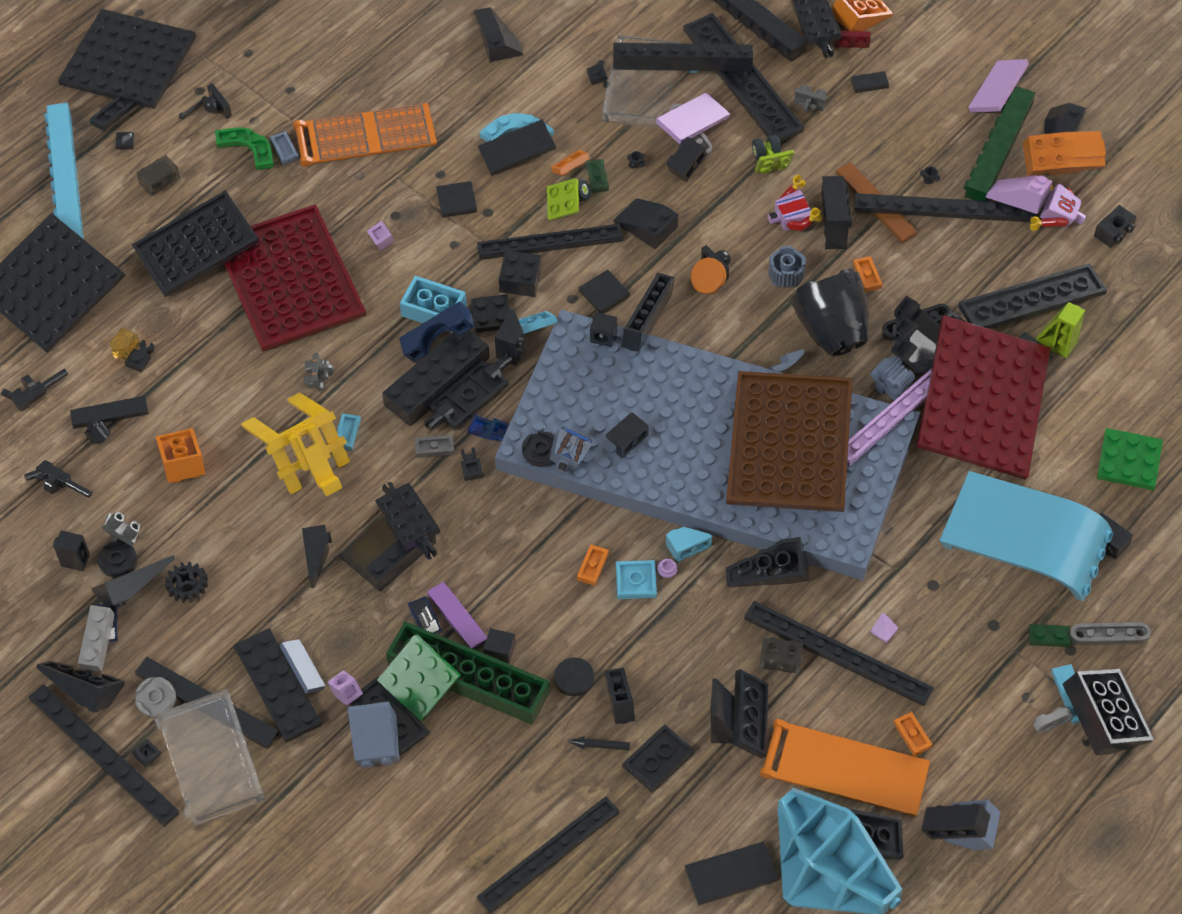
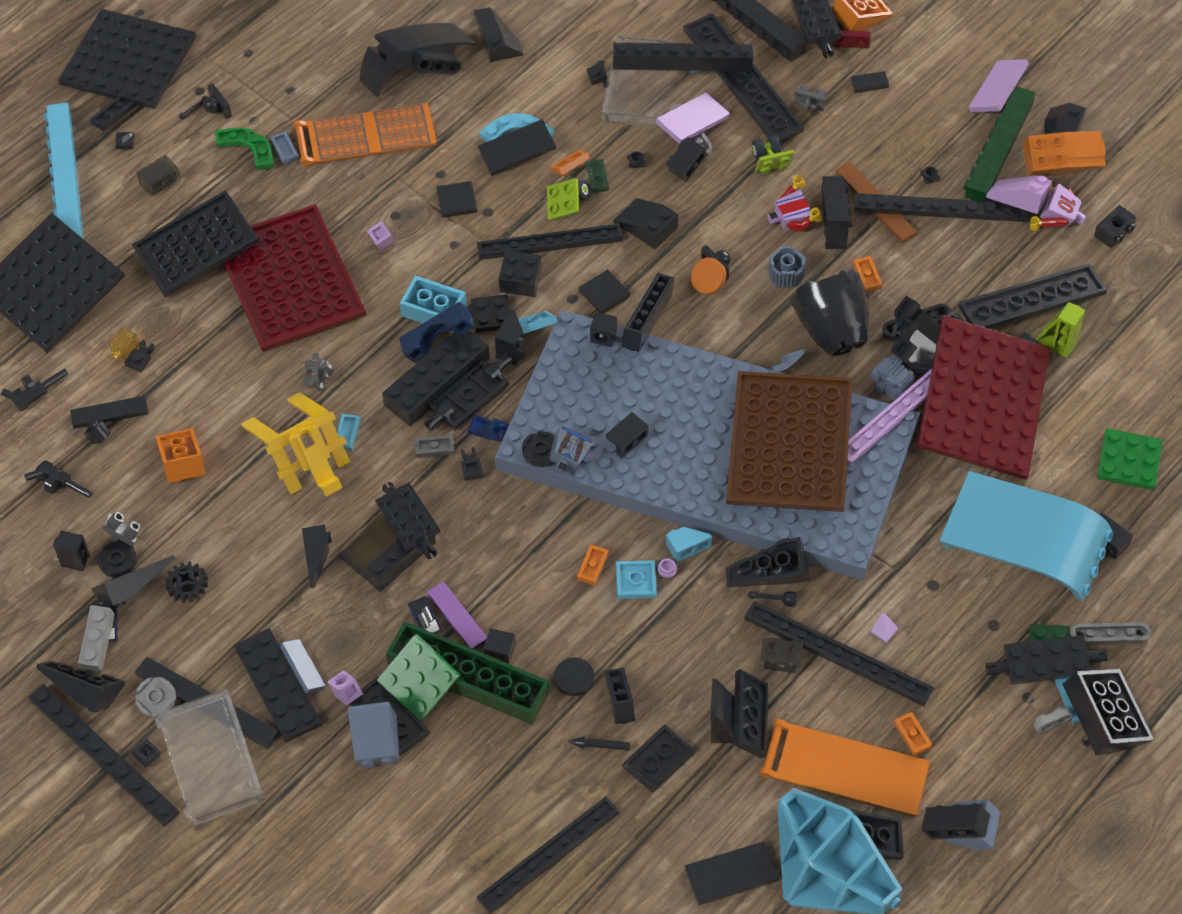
none -> black beam [359,23,478,97]
none -> black hinge [748,591,796,608]
none -> black plate [985,635,1108,685]

